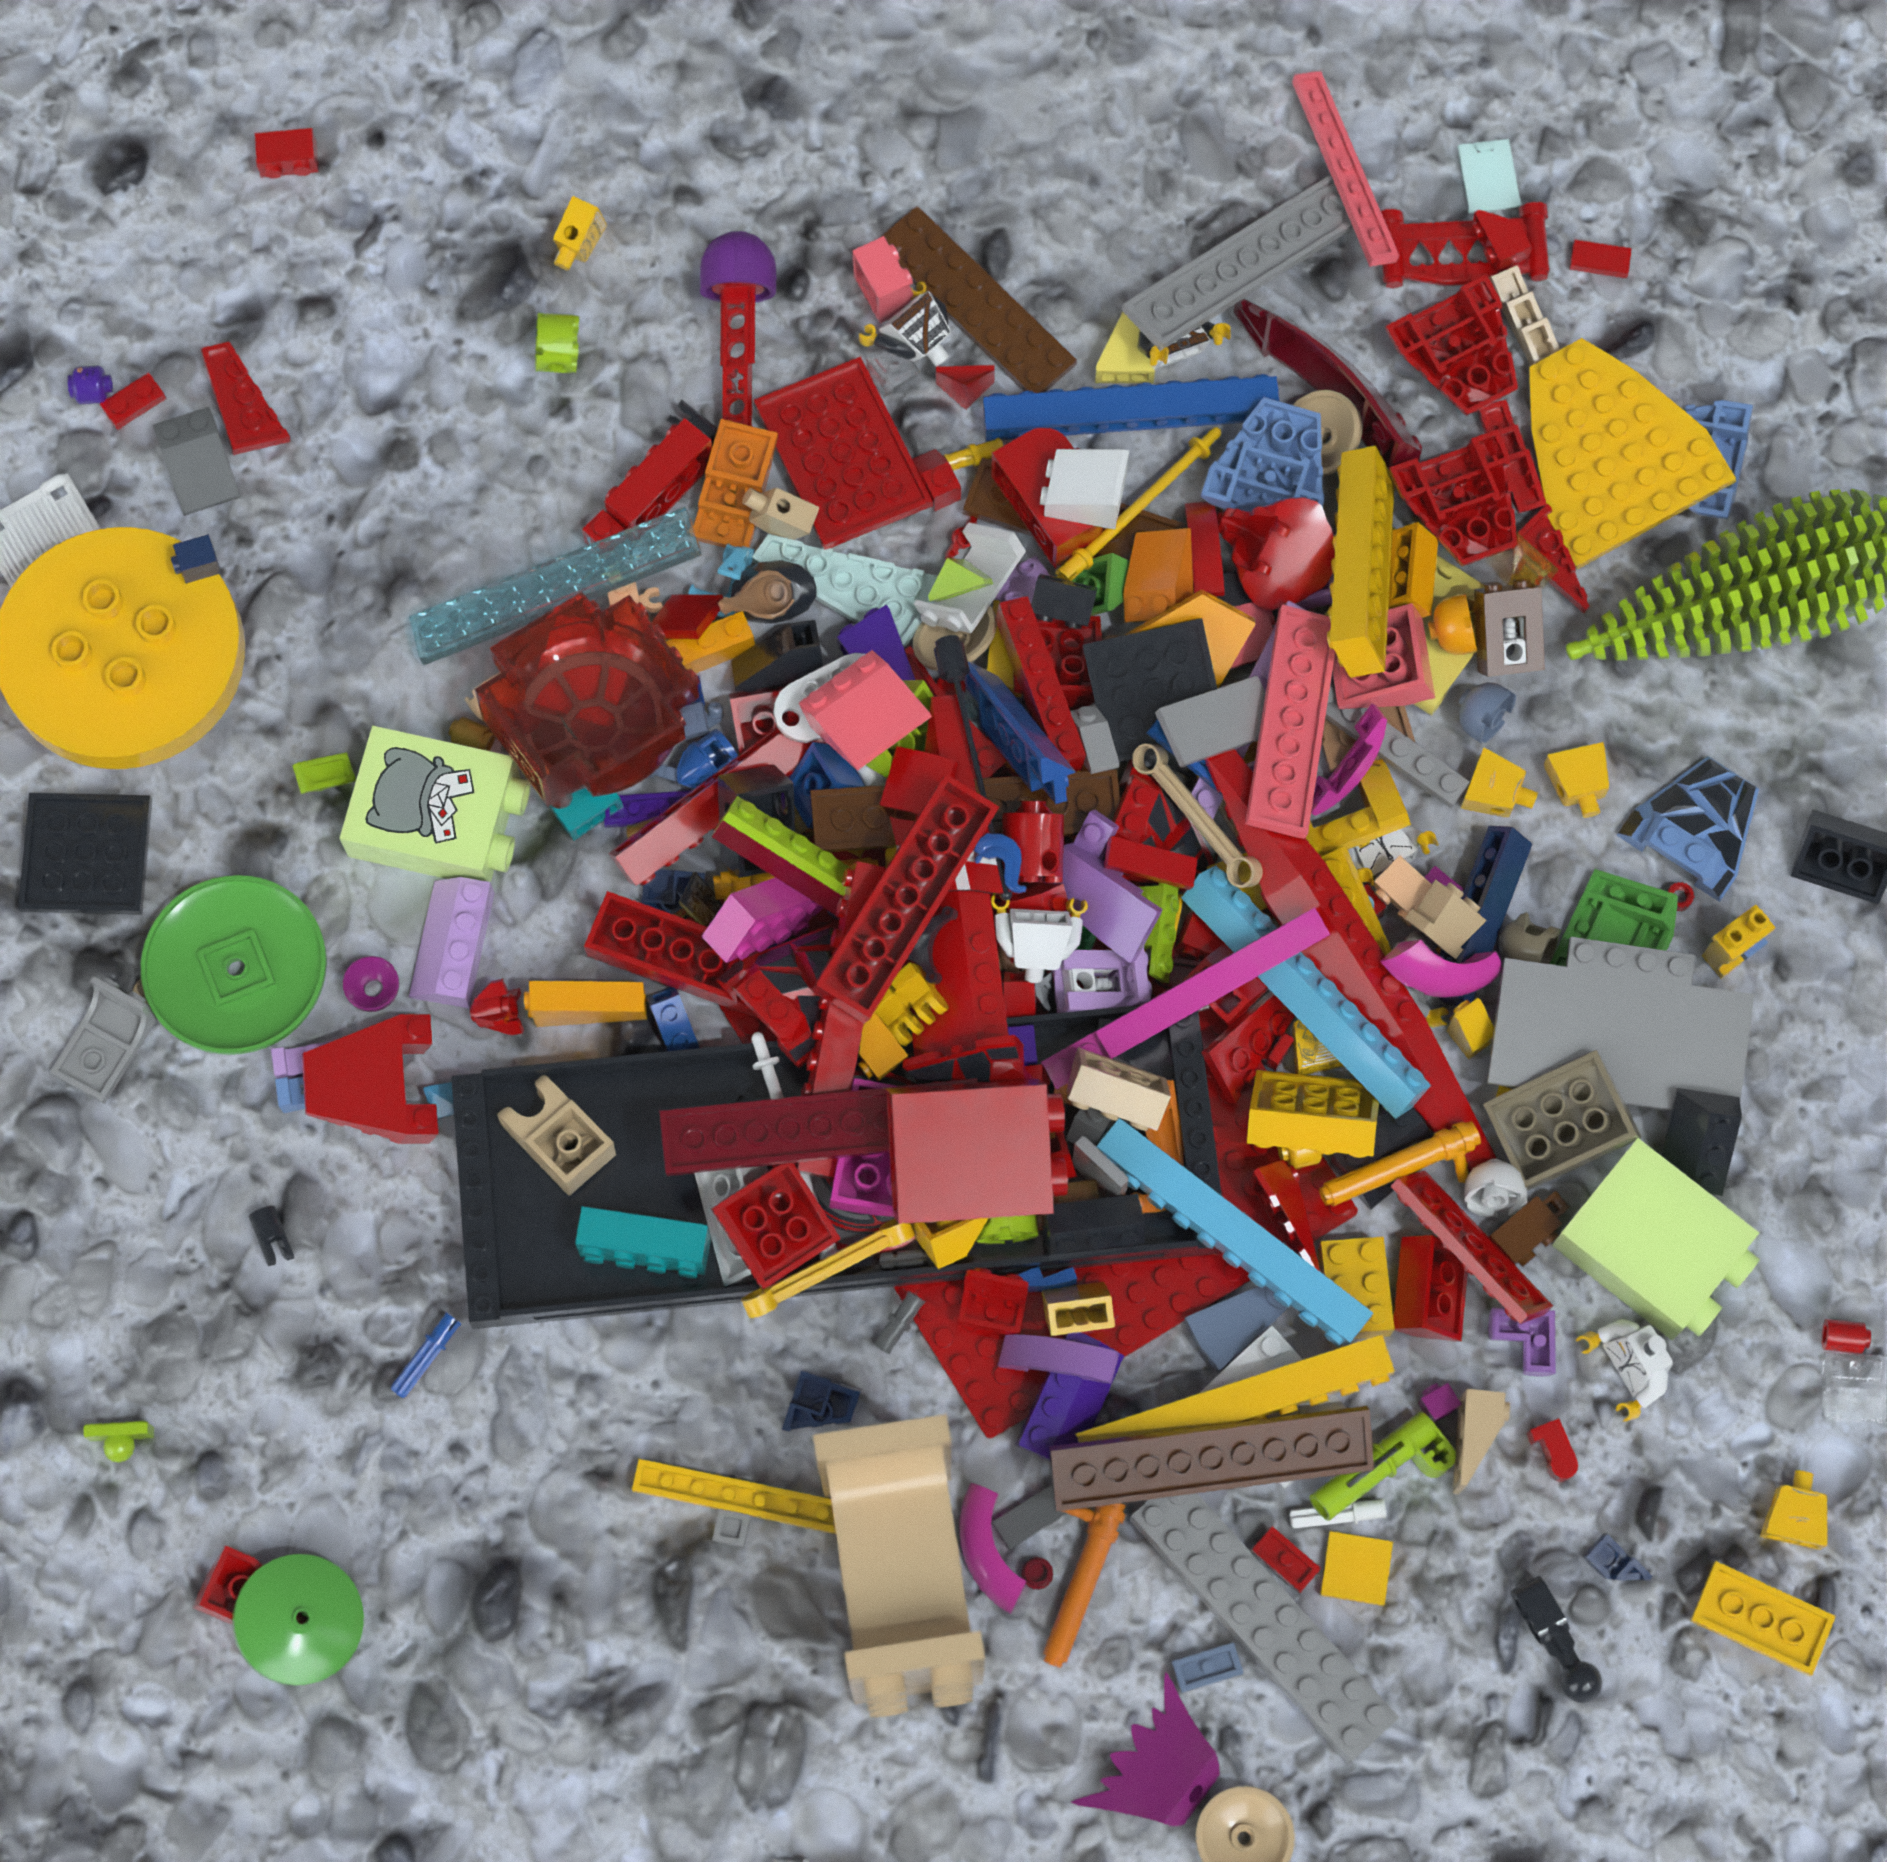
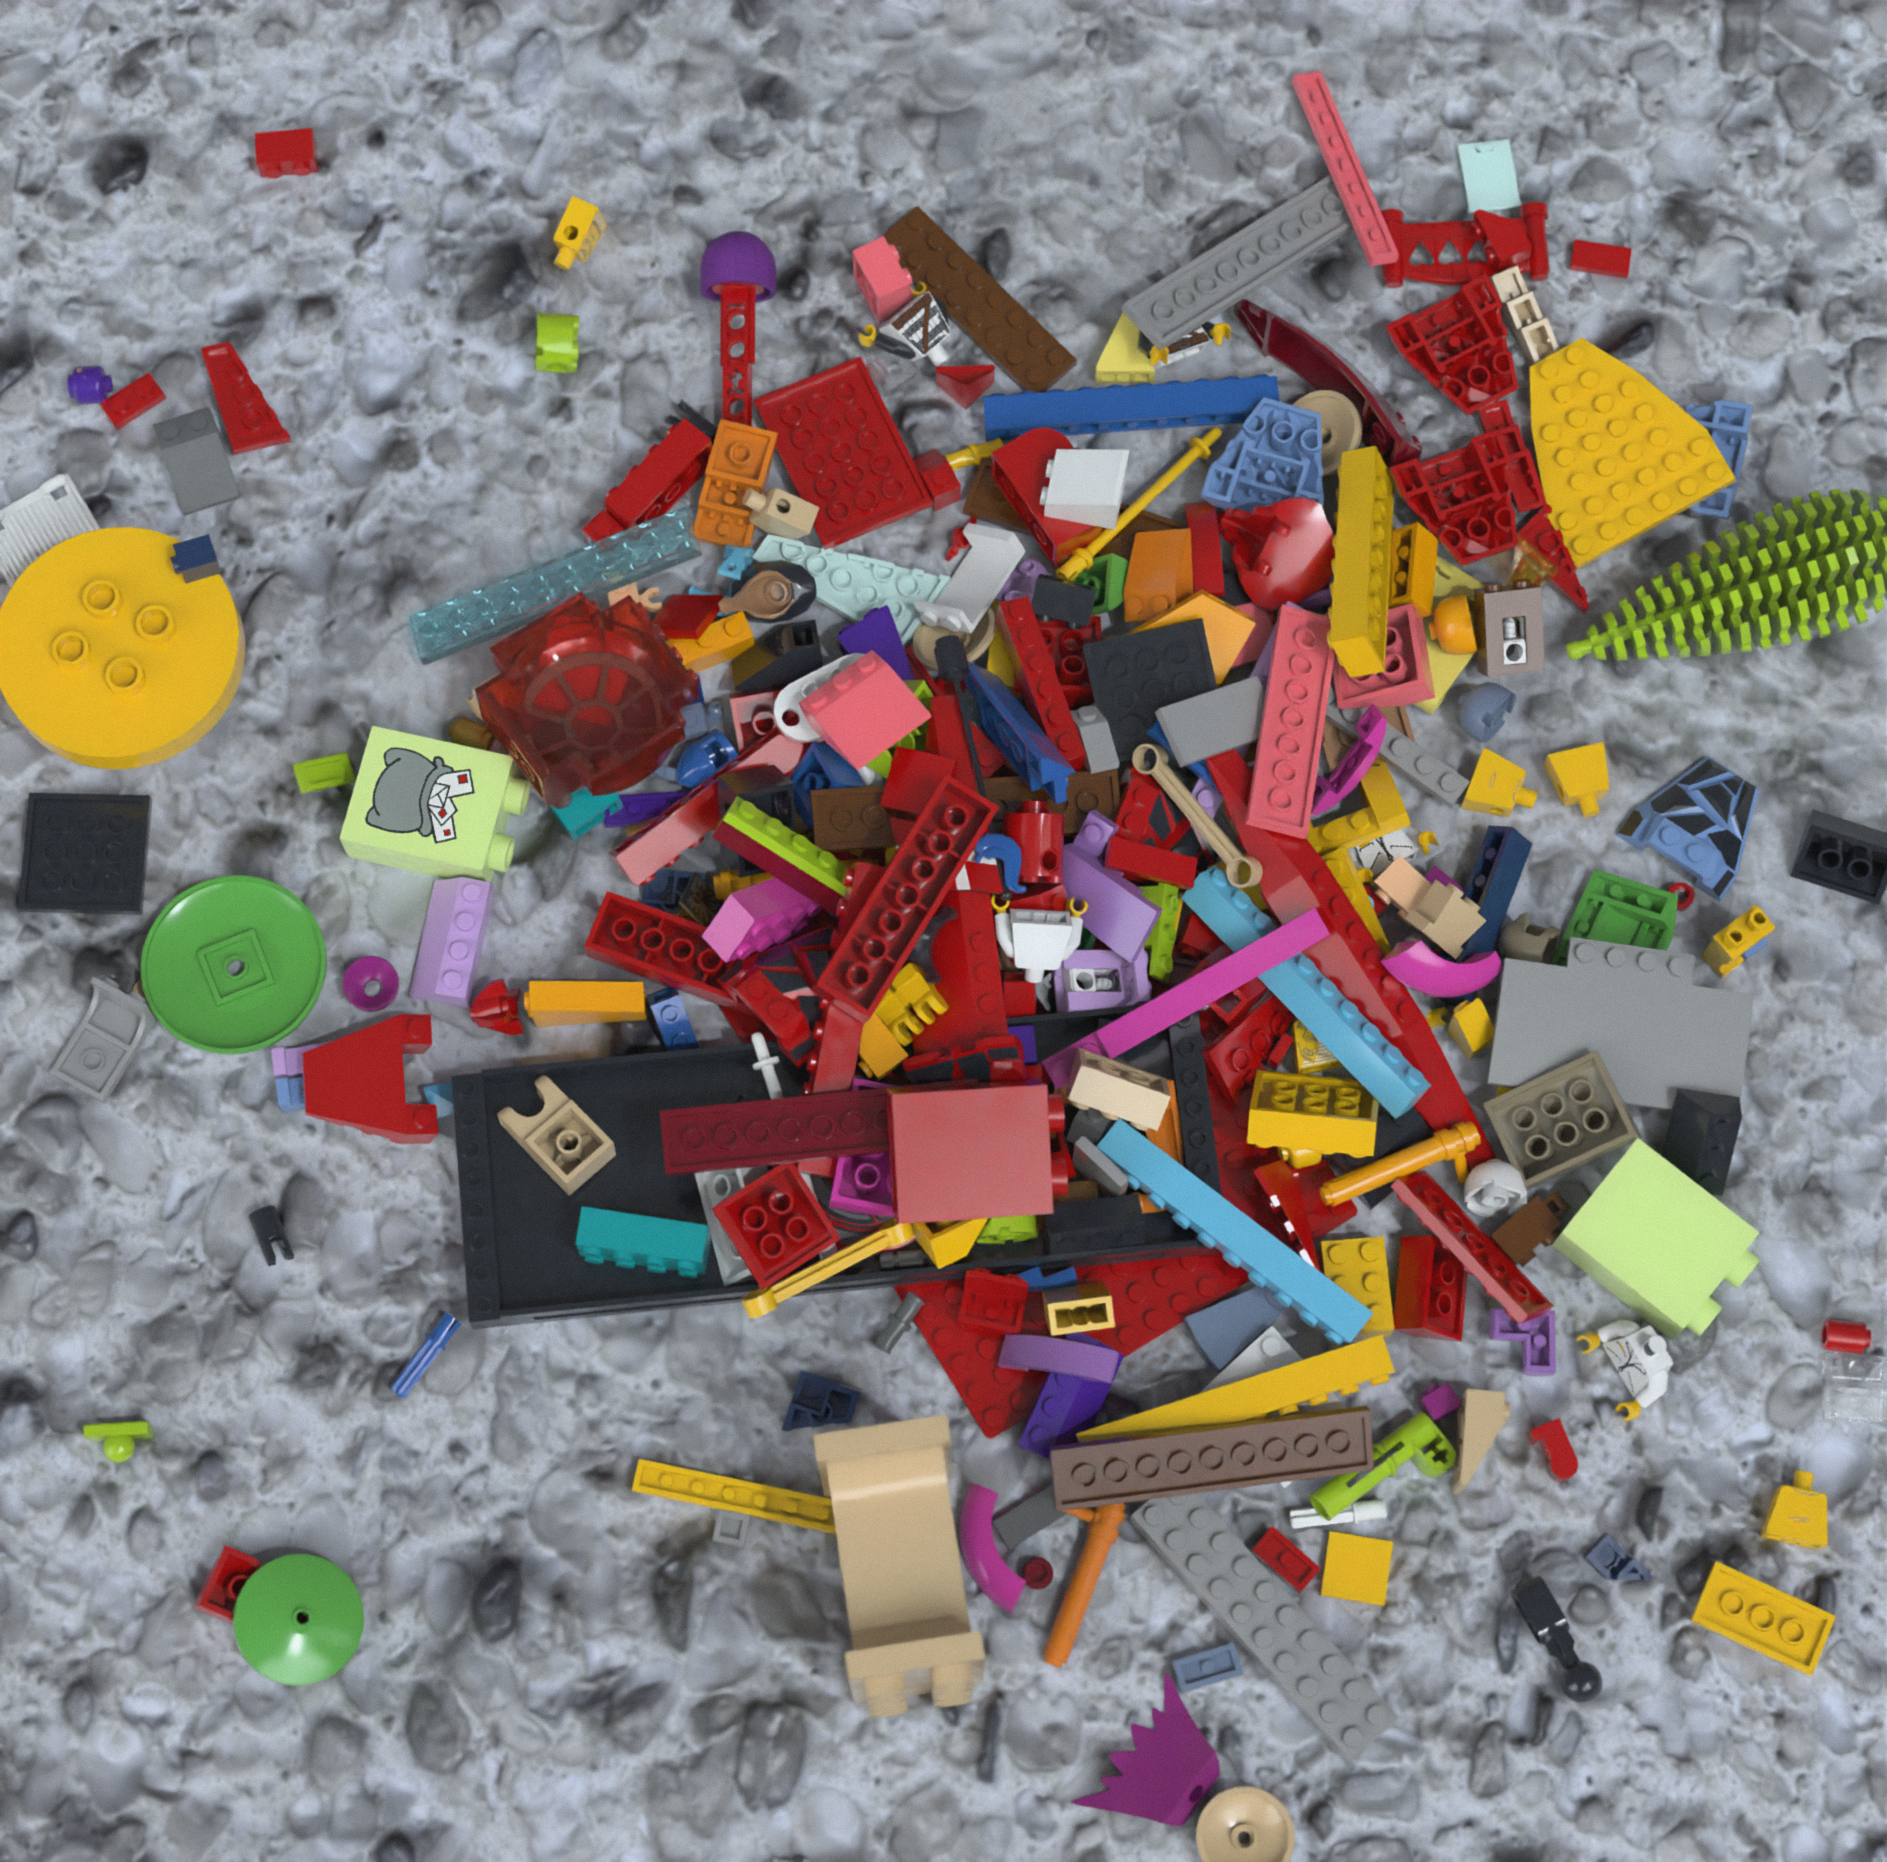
lime slope [928,558,993,602] -> none

